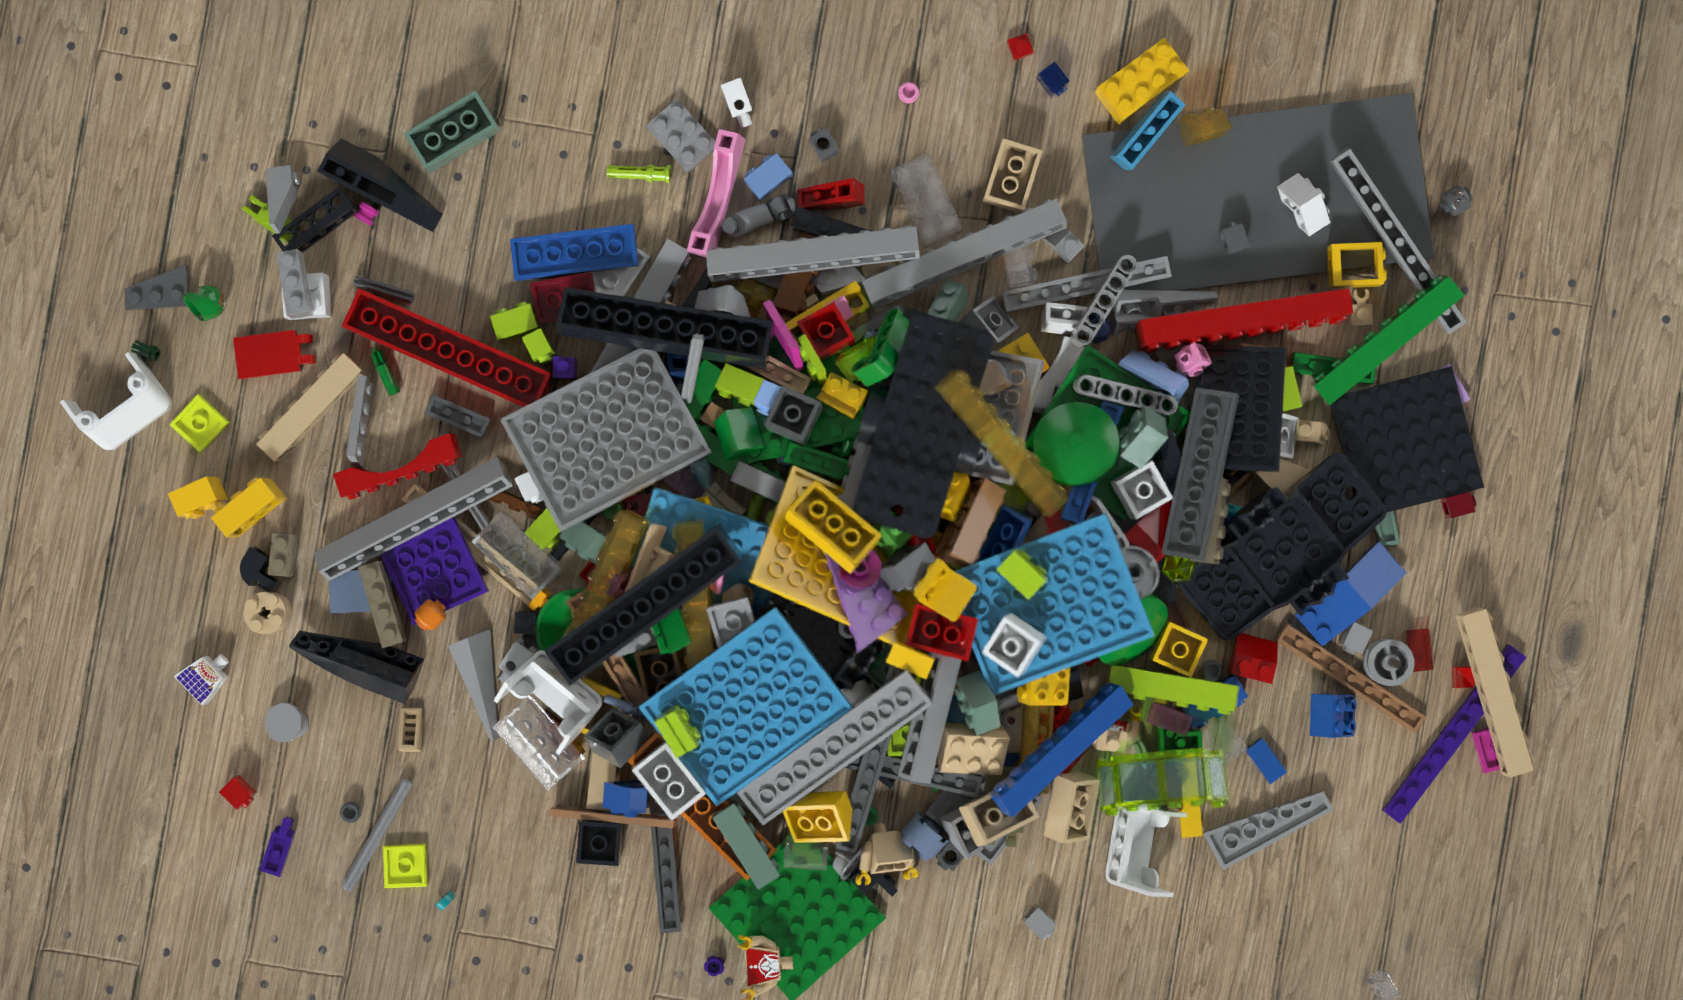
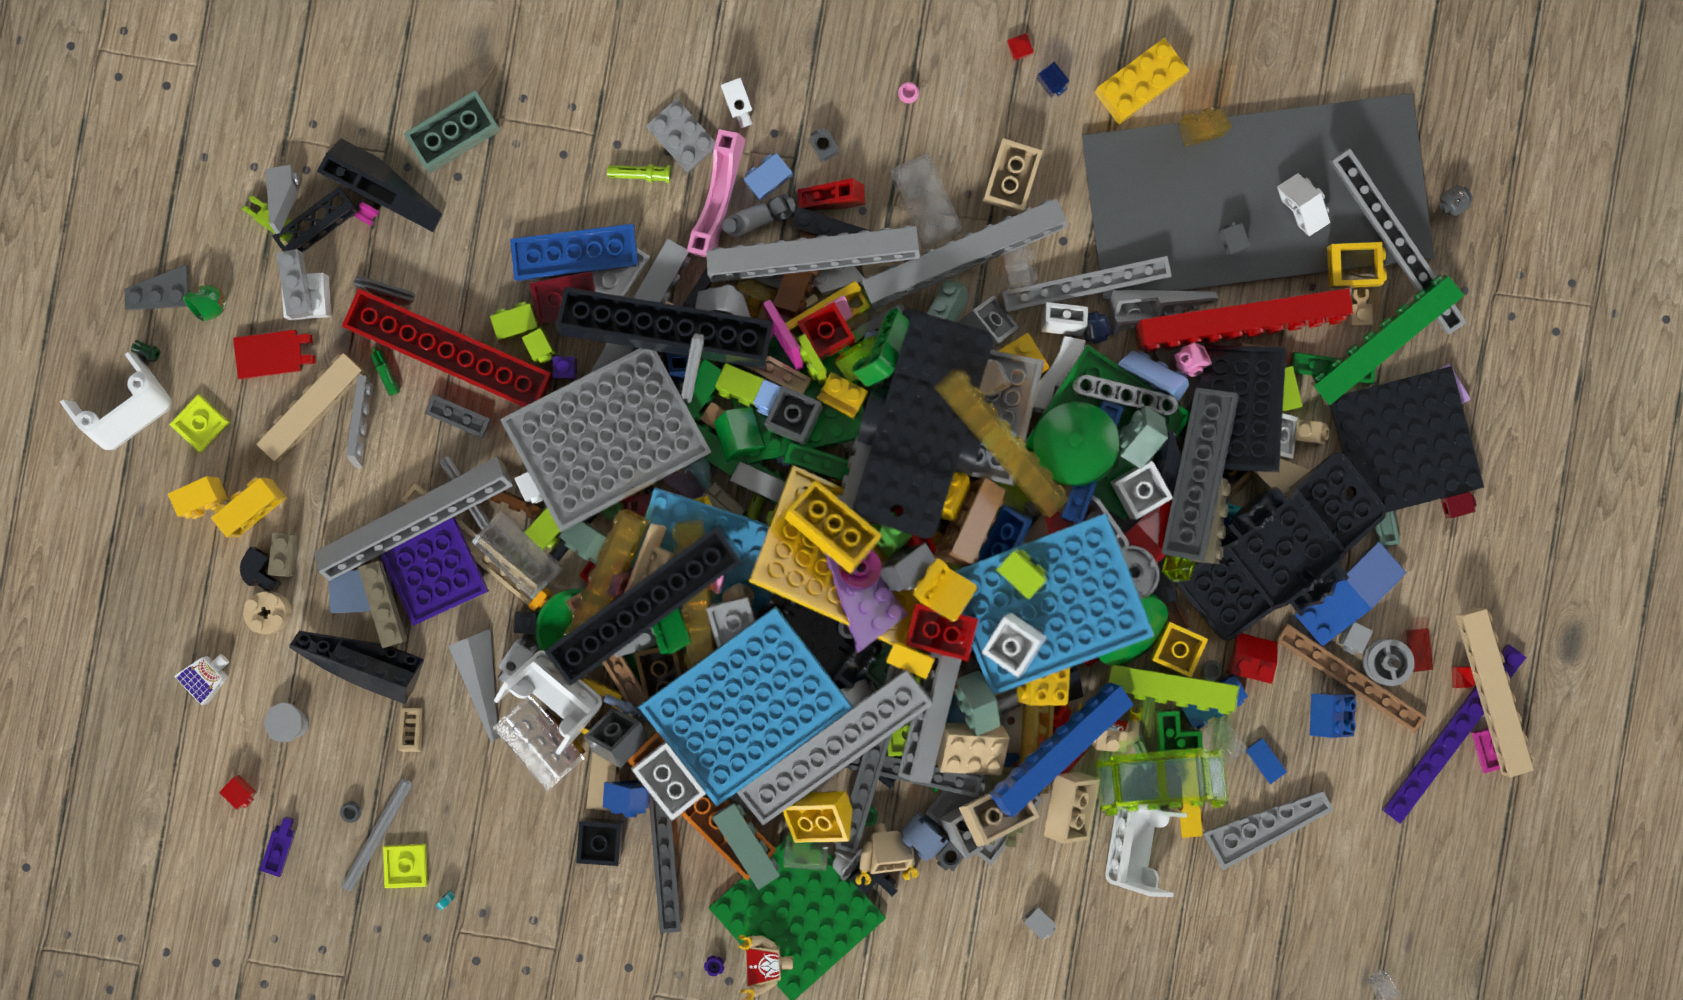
red arch [333,433,463,500] -> none
orange head [414,599,446,631] -> none
medium nougat tile [549,805,678,828] -> none
lime brick [654,705,701,758] -> none
green arm [831,436,855,458] -> none
light grey slope [1042,229,1085,264] -> none
light grey beam [1071,255,1137,348] -> none
dark azure brick [1109,91,1186,170] -> none
clear pink tile [1146,702,1193,737] -> none

